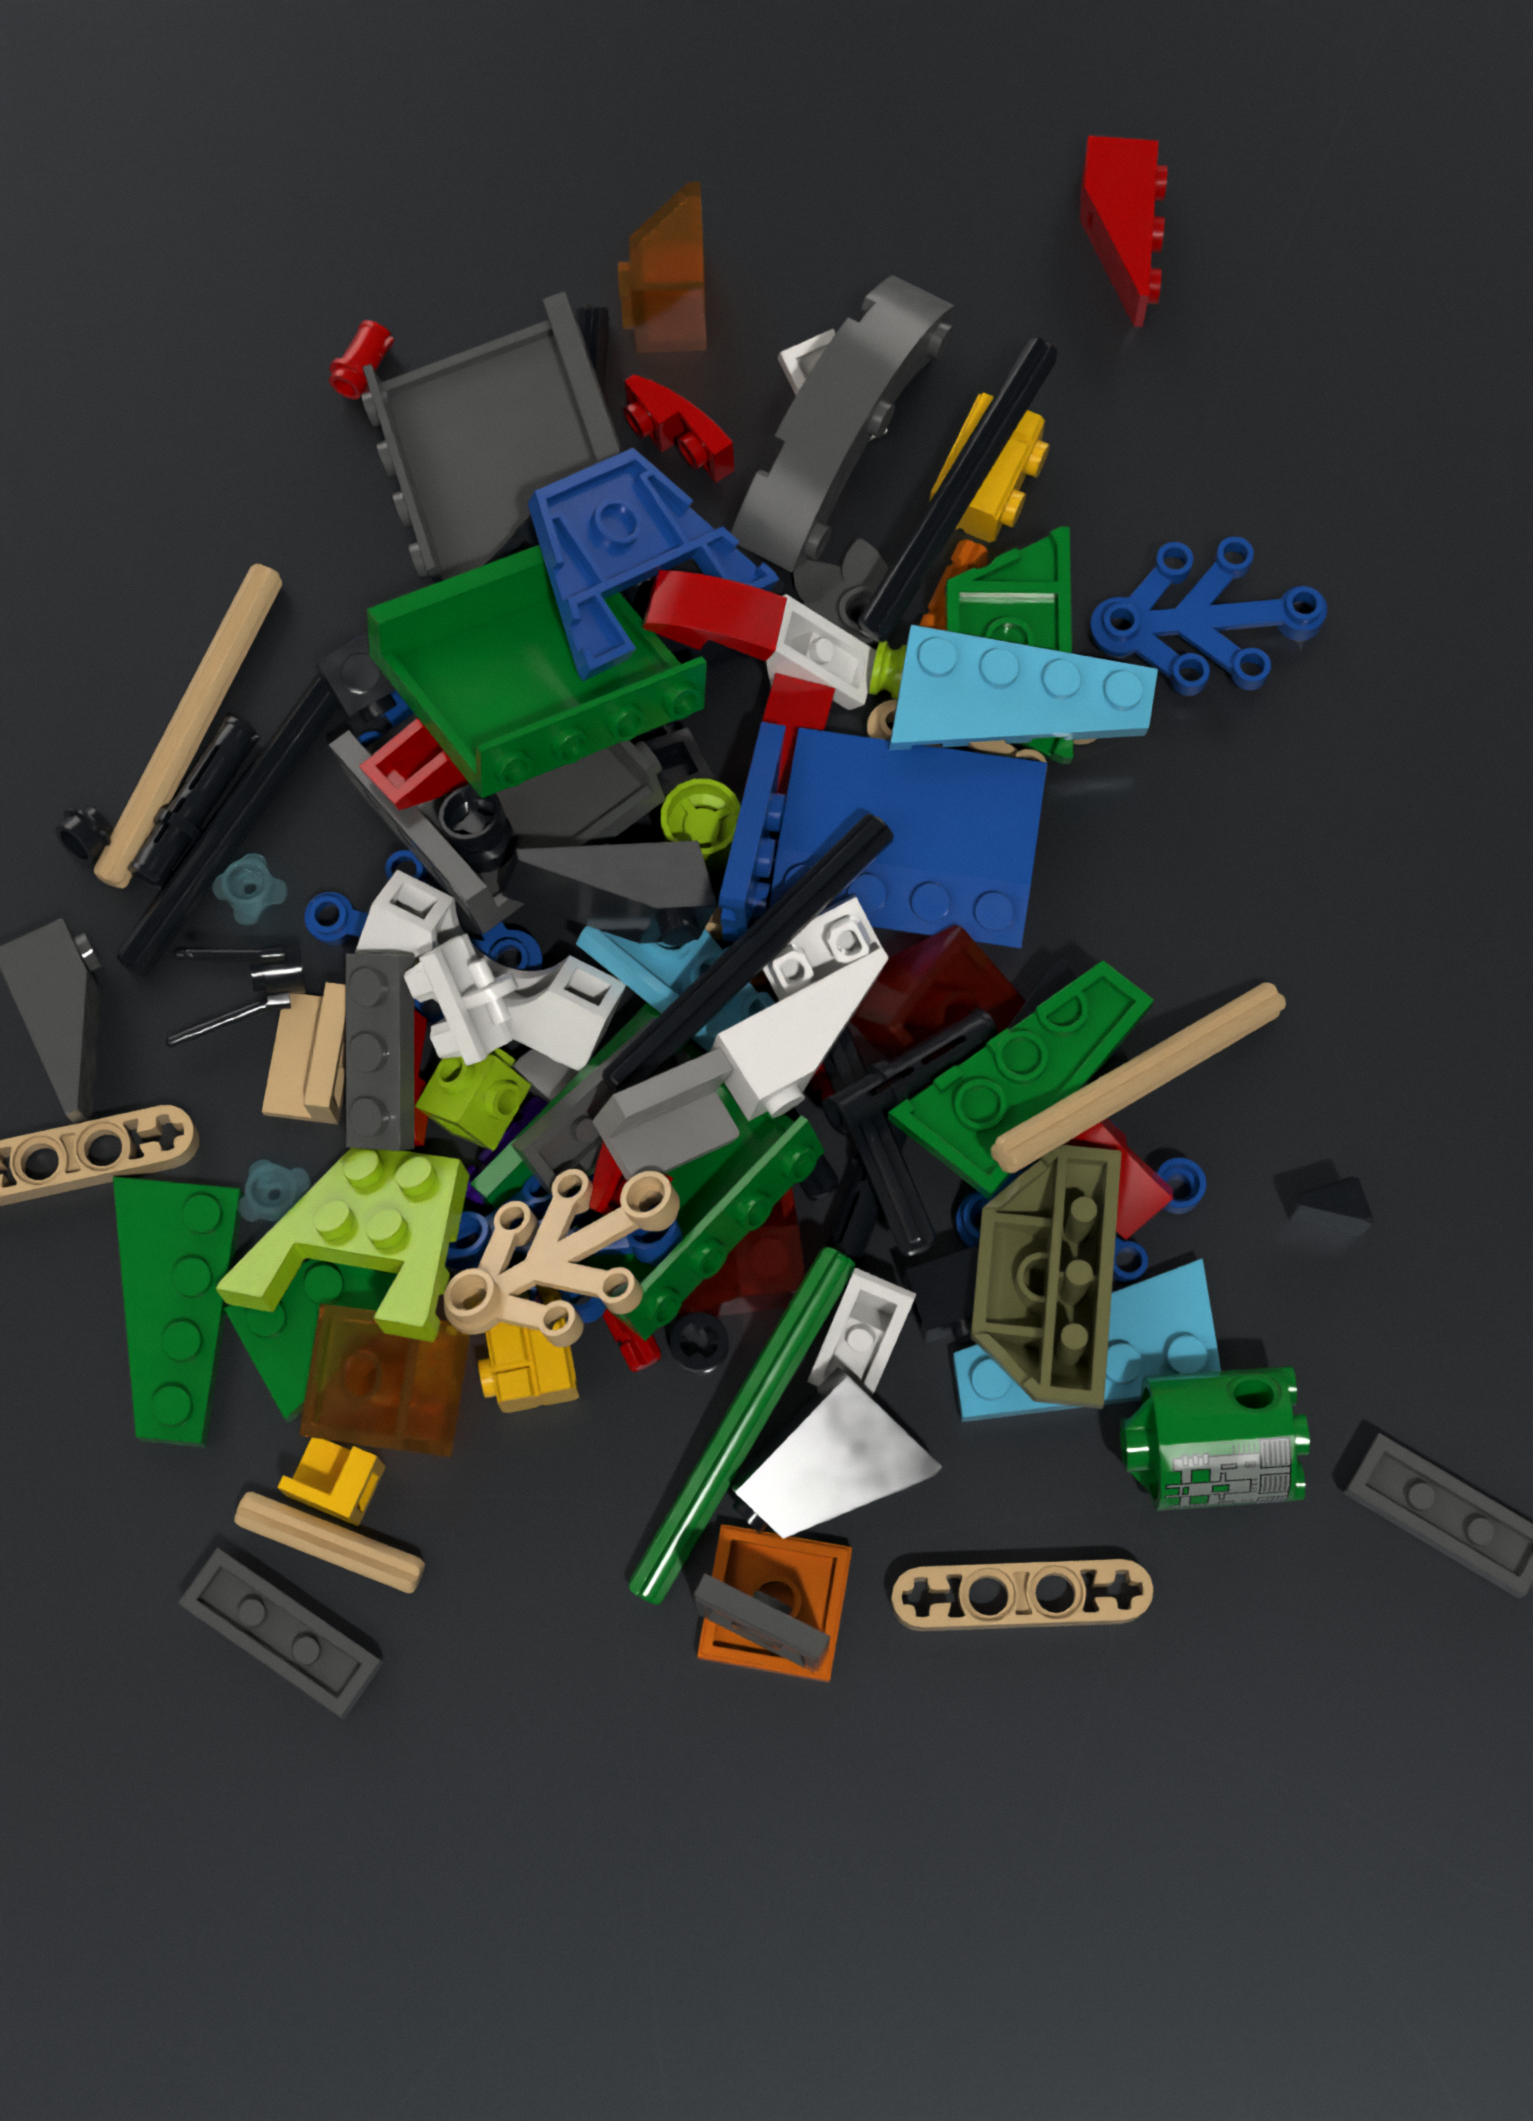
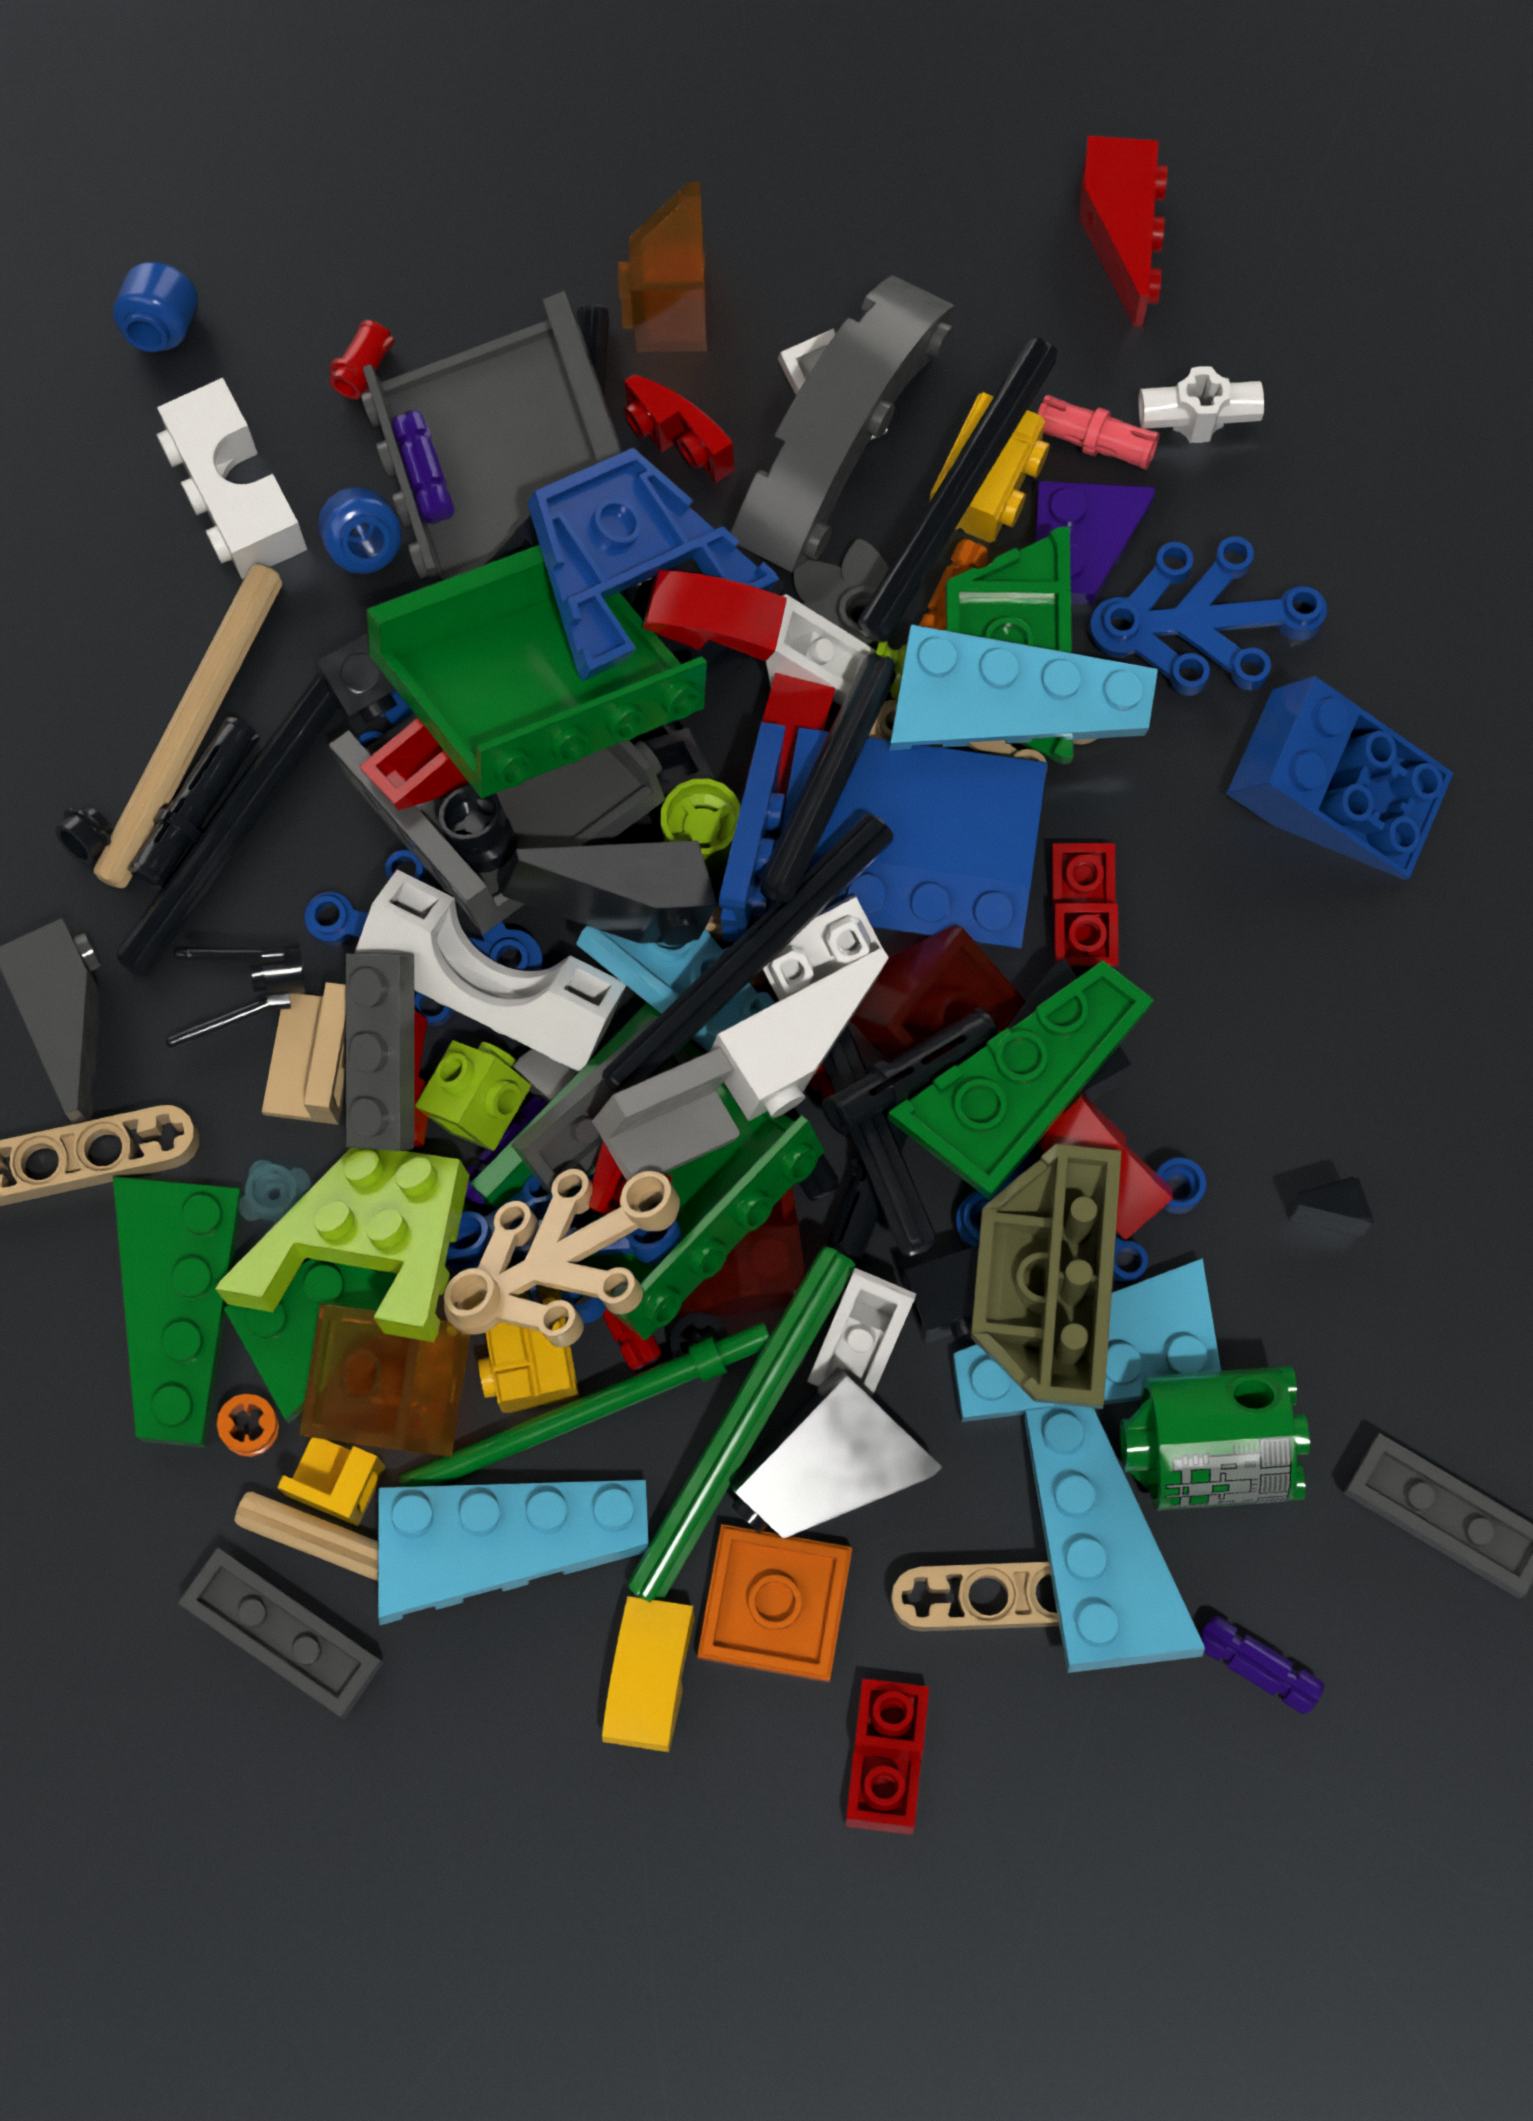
clear light blue plate [213,853,288,926] -> none
white hips [404,933,518,1066] -> none
dark grey plate [694,1573,830,1673] -> none
tan axle [990,983,1286,1173] -> none
none -> blue head [113,262,198,352]
none -> white arch [156,378,307,580]
none -> orange bush [217,1393,279,1457]
none -> blue head [318,487,402,574]
none -> medium azure wing [378,1480,648,1626]
none -> dark purple axle [392,410,455,524]
none -> green bar [399,1321,770,1487]
none -> yellow slope [602,1596,695,1752]
none -> black axle [760,653,896,904]
none -> red slope [845,1678,929,1835]
none -> medium azure wing [1024,1405,1205,1673]
none -> dark purple wing [1035,481,1155,605]
none -> coral pin [1037,394,1160,470]
none -> red slope [1050,843,1119,967]
none -> white axle [1138,366,1264,443]
none -> dark purple axle [1199,1616,1325,1714]
none -> blue slope [1226,676,1454,880]

